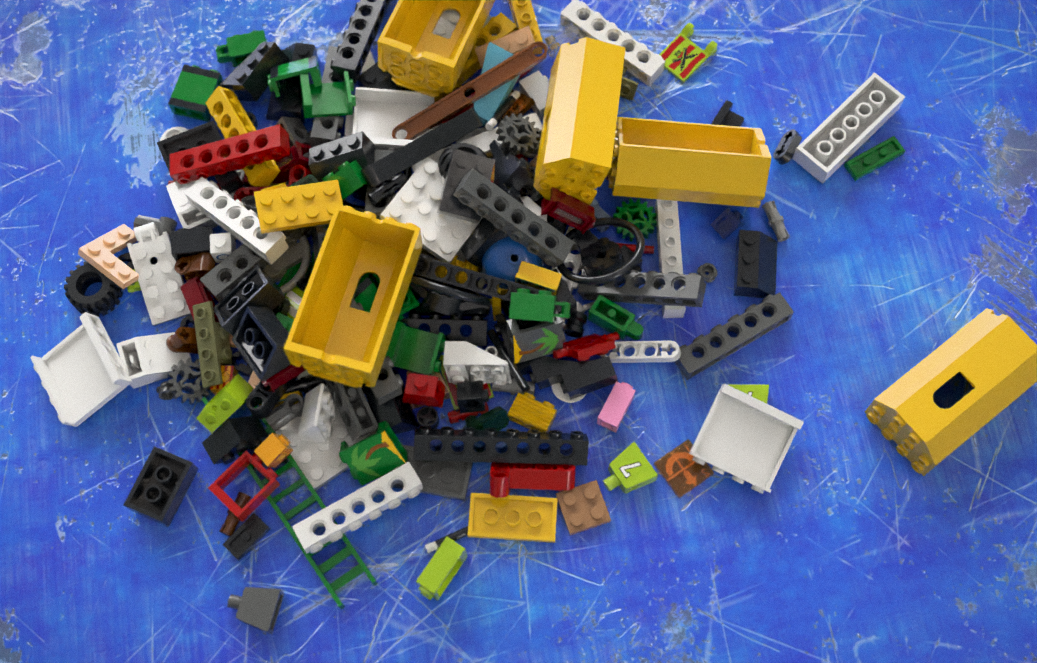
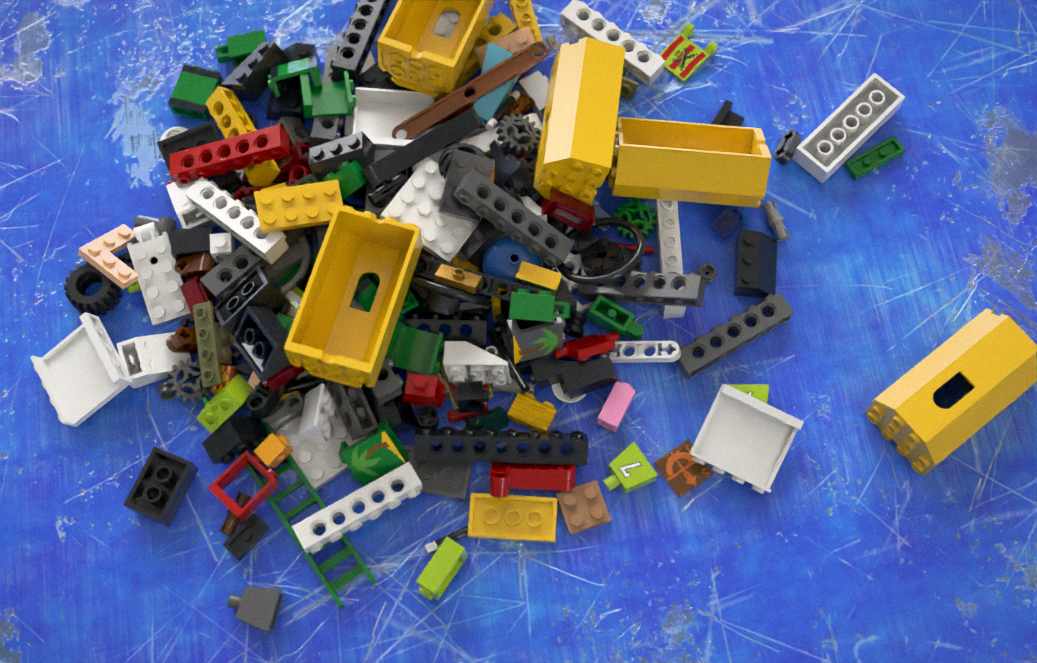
none -> pearl gold plate [434,264,482,294]

